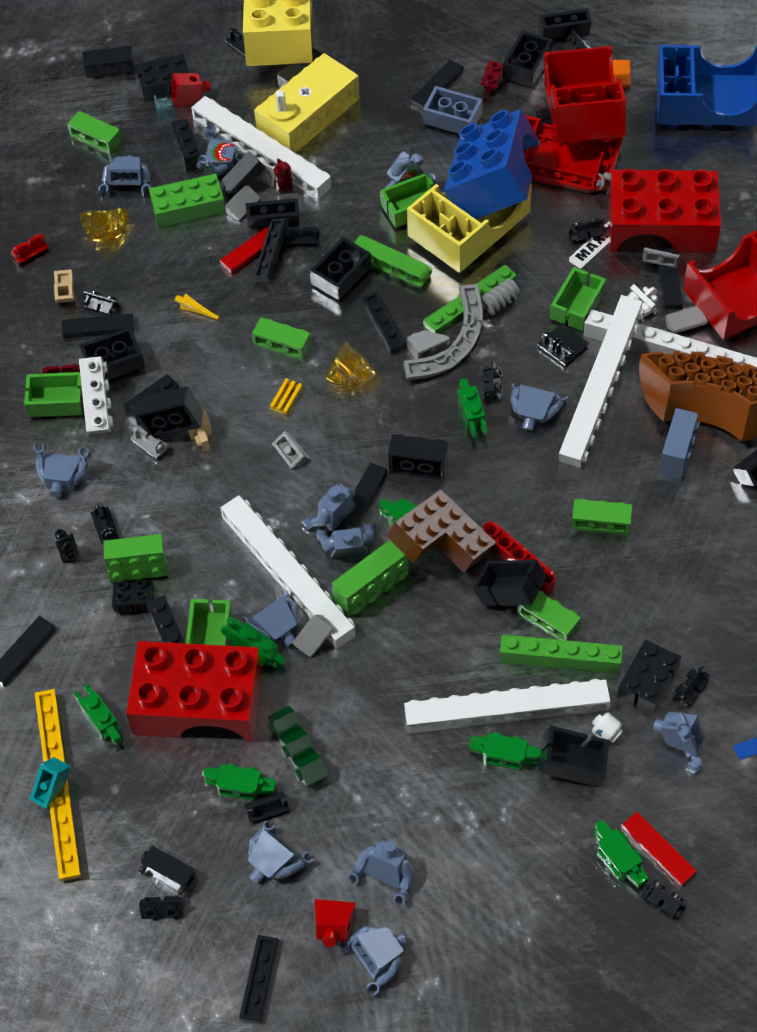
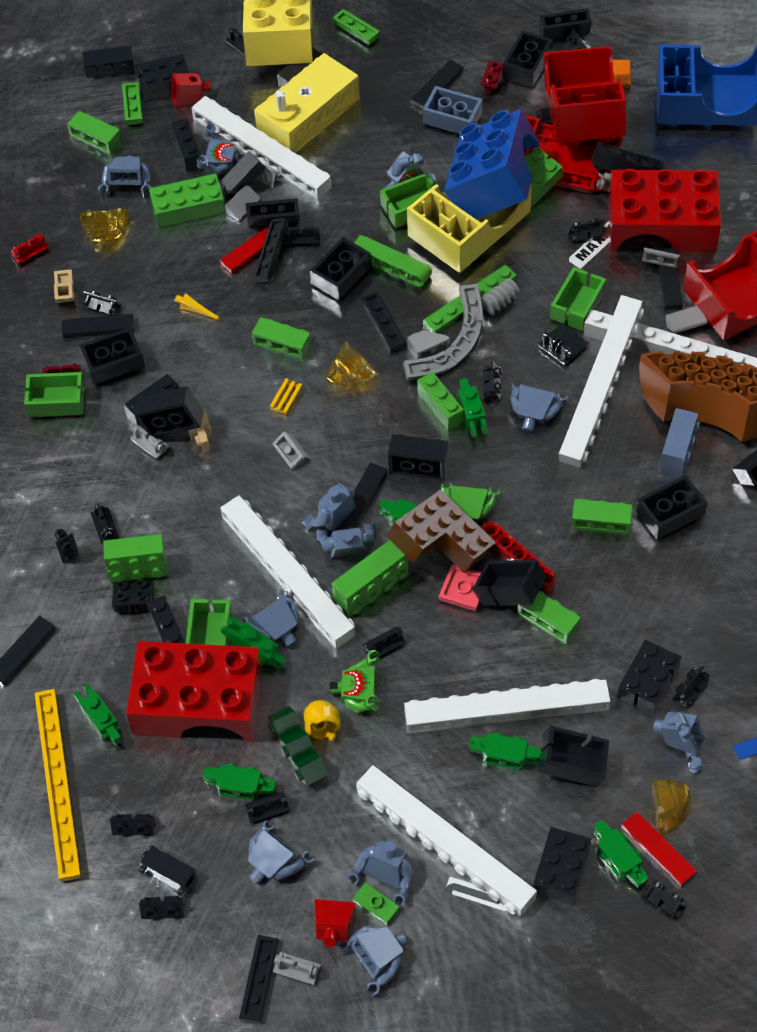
teal slope [29,757,71,809] -> none
sand blue torso [33,443,92,498] -> none
white brick [79,356,113,435] -> none
clear light blue brick [154,95,173,116] -> none
dark red hinge [274,158,293,193] -> none
light grey slope [292,615,334,657] -> none
bright green brick [499,634,622,675] -> none
white head [592,713,623,743] -> none
white hips [627,284,658,318] -> none
none -> black hinge [110,813,154,835]
none -> bright green plate [122,82,143,125]
none -> light grey hinge [273,952,321,985]
none -> yellow hair [303,700,341,741]
none -> bright green torso [330,650,381,713]
none -> bright green plate [332,9,380,45]
none -> bright green plate [353,882,400,925]
none -> white brick [357,765,537,917]
none -> black hinge [362,627,406,657]
none -> bright green brick [417,372,464,431]
none -> coral plate [439,564,481,612]
none -> bright green torso [441,483,500,522]
none -> sticker [445,877,506,911]
none -> bright green piece [525,147,563,208]
none -> black brick [533,827,592,906]
none -> black wedge [591,141,666,173]
none -> black brick [636,475,708,540]
none -> clear yellow brick [651,780,691,836]

